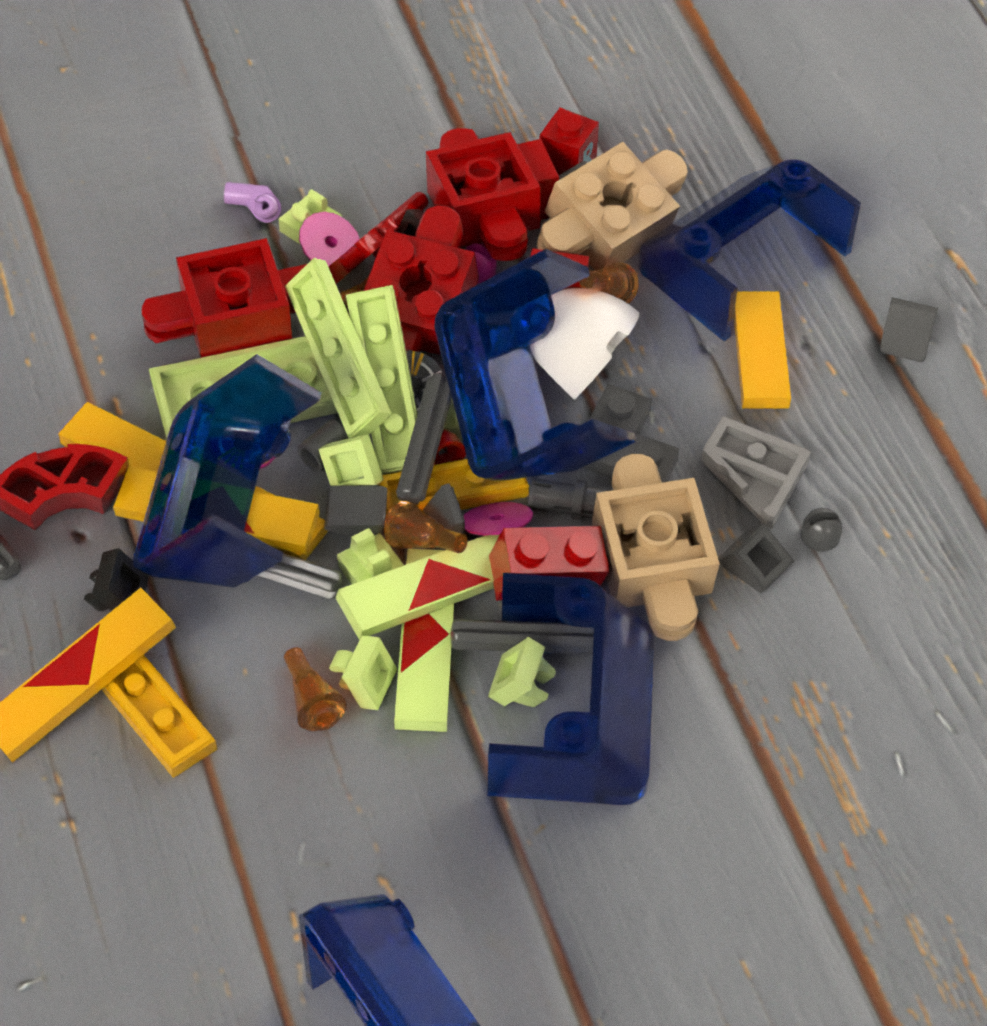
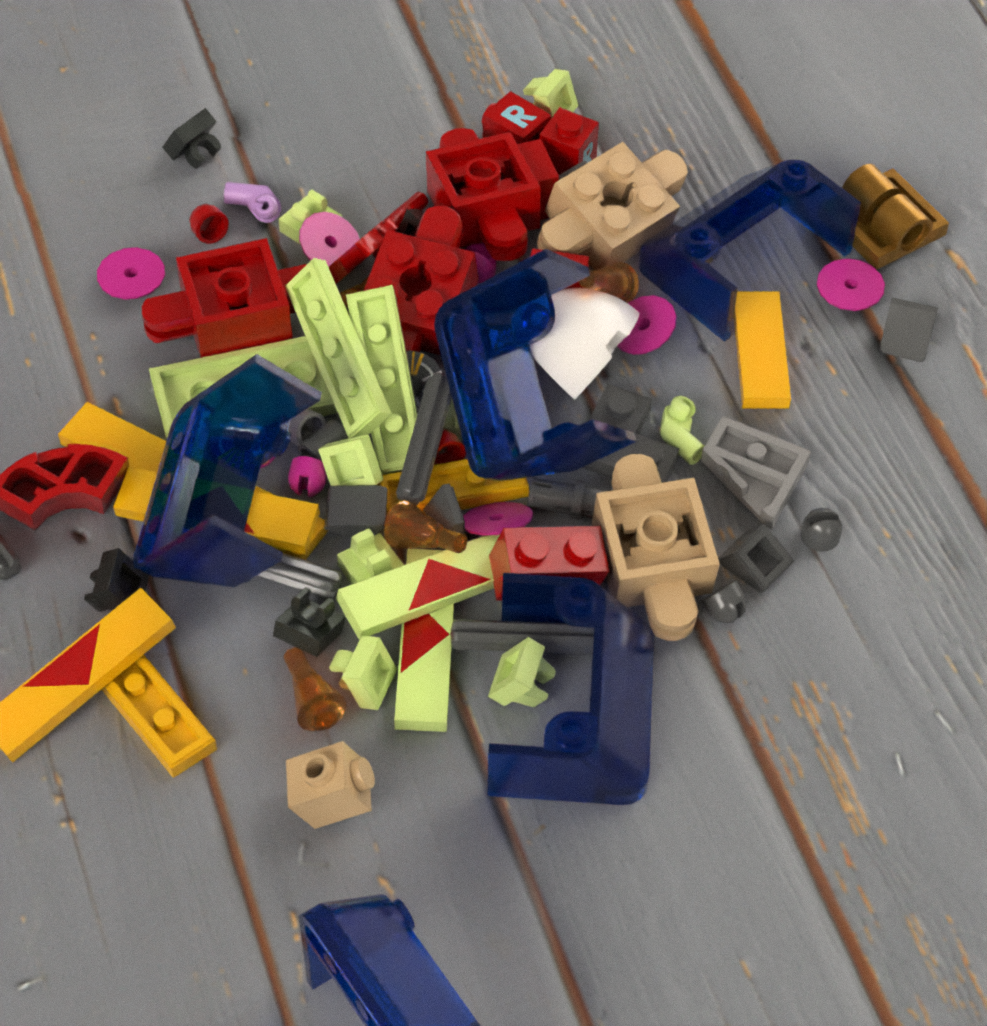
none -> dark pink piece [97,247,165,300]
none -> pearl dark grey tile [162,108,221,169]
none -> red hinge [189,204,229,244]
none -> pearl dark grey tile [273,587,345,657]
none -> light grey hinge [284,408,326,446]
none -> tan brick [286,741,375,829]
none -> dark pink hinge [288,456,328,497]
none -> red brick [482,91,551,144]
none -> yellowish green tile [523,69,578,118]
none -> dark pink piece [617,295,677,355]
none -> yellowish green arm [660,396,705,465]
none -> dark grey hinge [702,580,747,623]
none -> dark pink piece [817,258,885,311]
none -> pearl gold plate [821,164,949,270]

